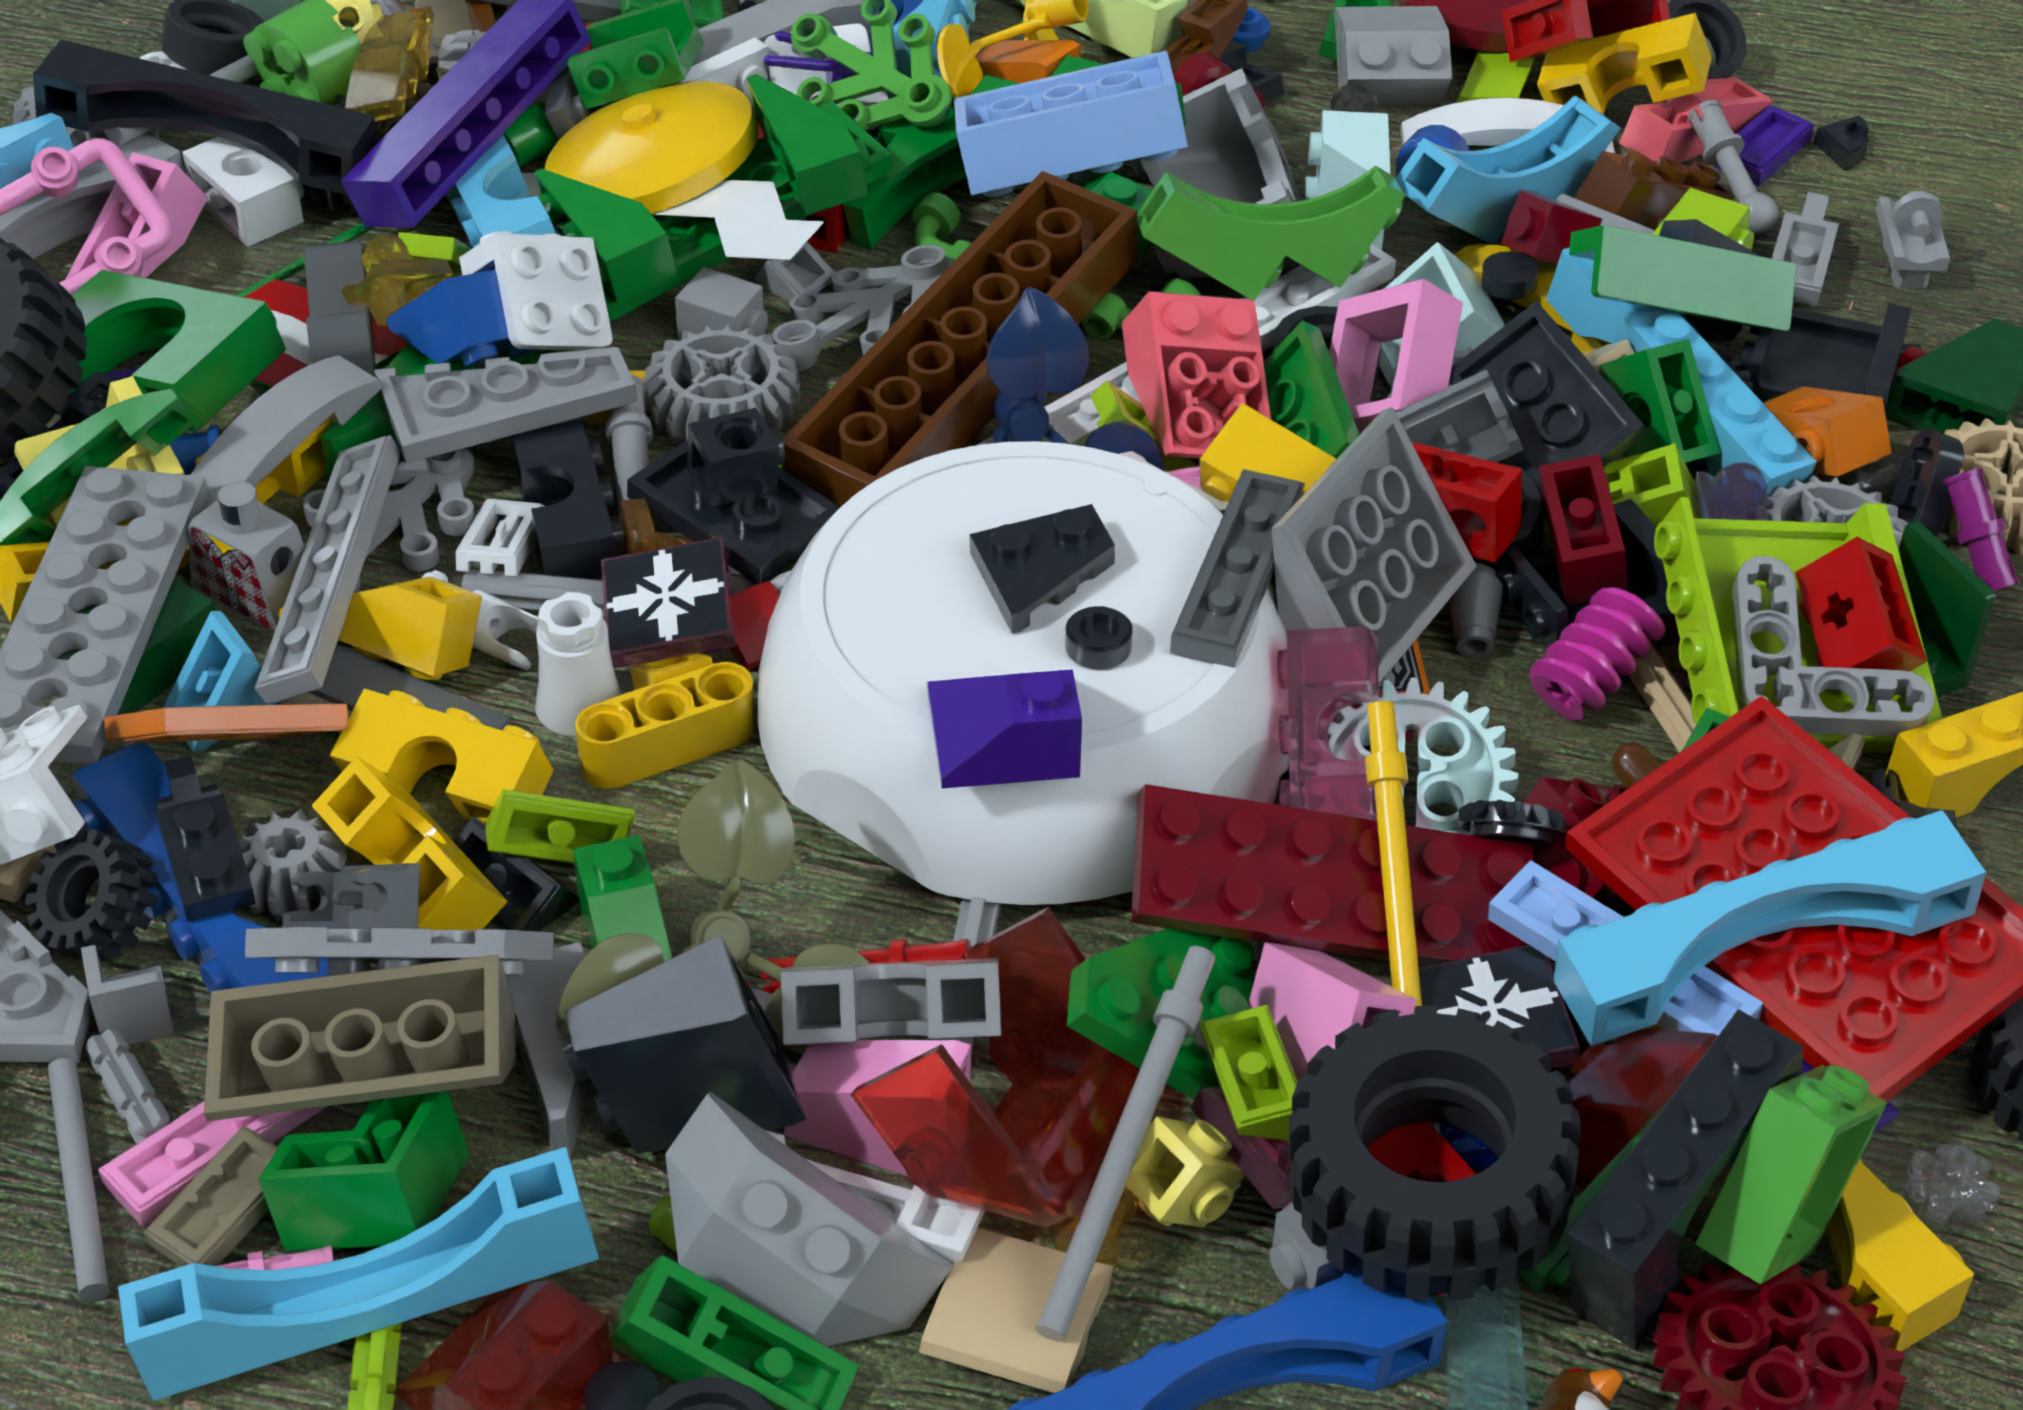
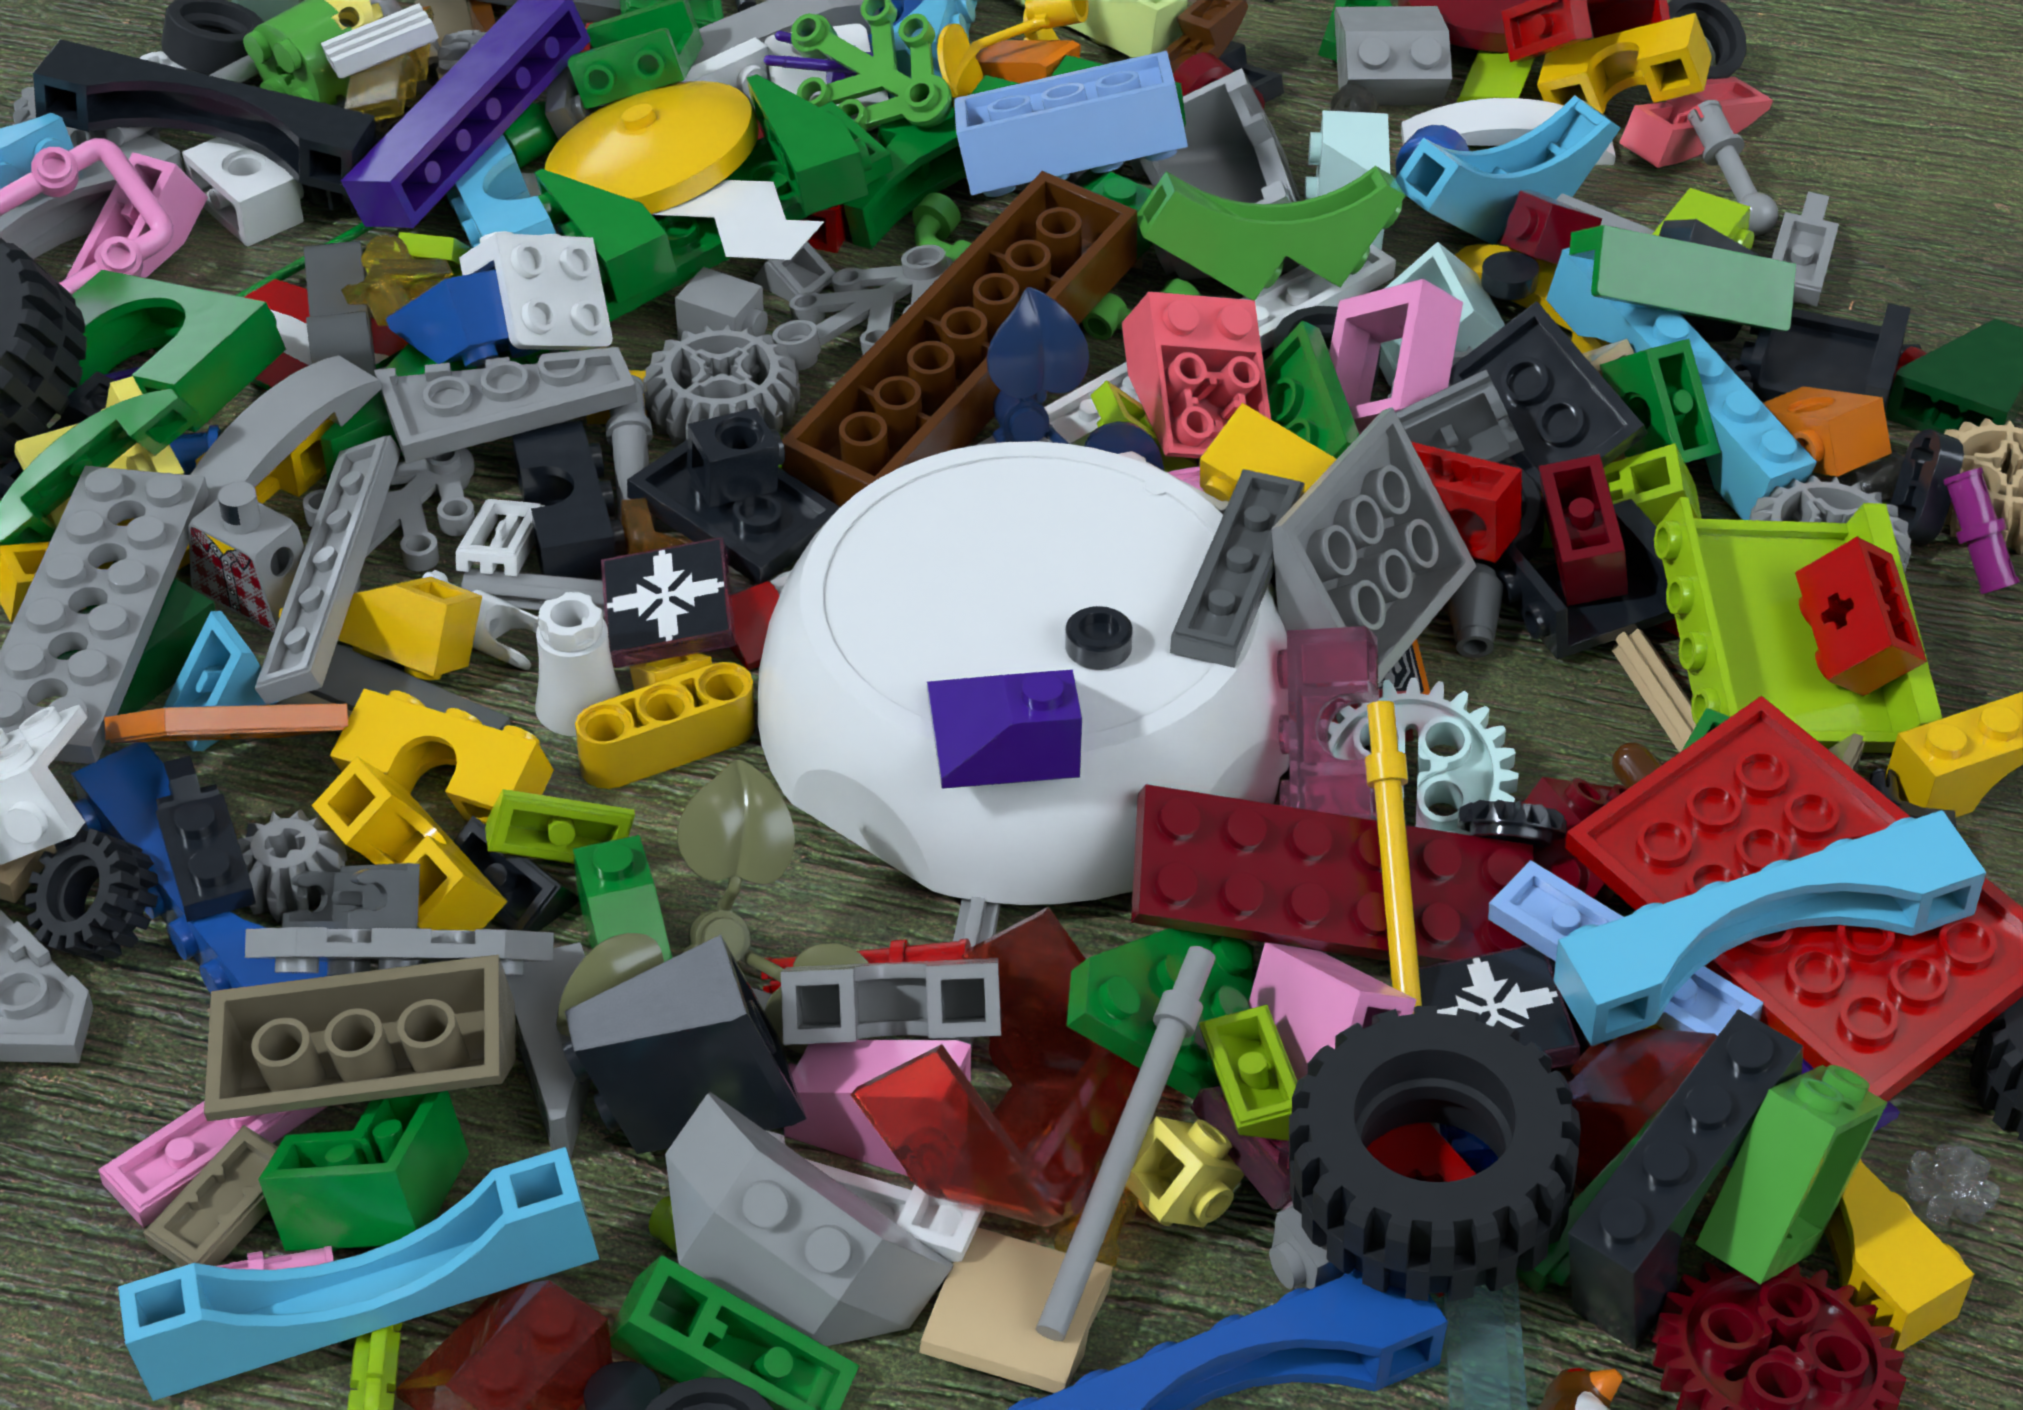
light grey bar [48,1058,110,1302] -> none
light grey panel [81,945,175,1045] -> none
light grey axle [85,1029,170,1144] -> none
black wing [969,504,1115,634] -> none
blue plate [1231,7,1270,53] -> none
dark pink piece [1529,588,1666,722] -> none
reddish brown slope [1575,150,1734,230] -> none
clear purple hips [1694,462,1769,521] -> none
dark purple tile [1714,105,1815,187] -> none
light grey beam [1732,556,1935,737] -> none
black tile [1814,115,1869,171] -> none
light grey hips [1876,191,1950,289] -> none
dark green bracket [1898,521,1996,698] -> none
none -> white tile [321,3,439,79]

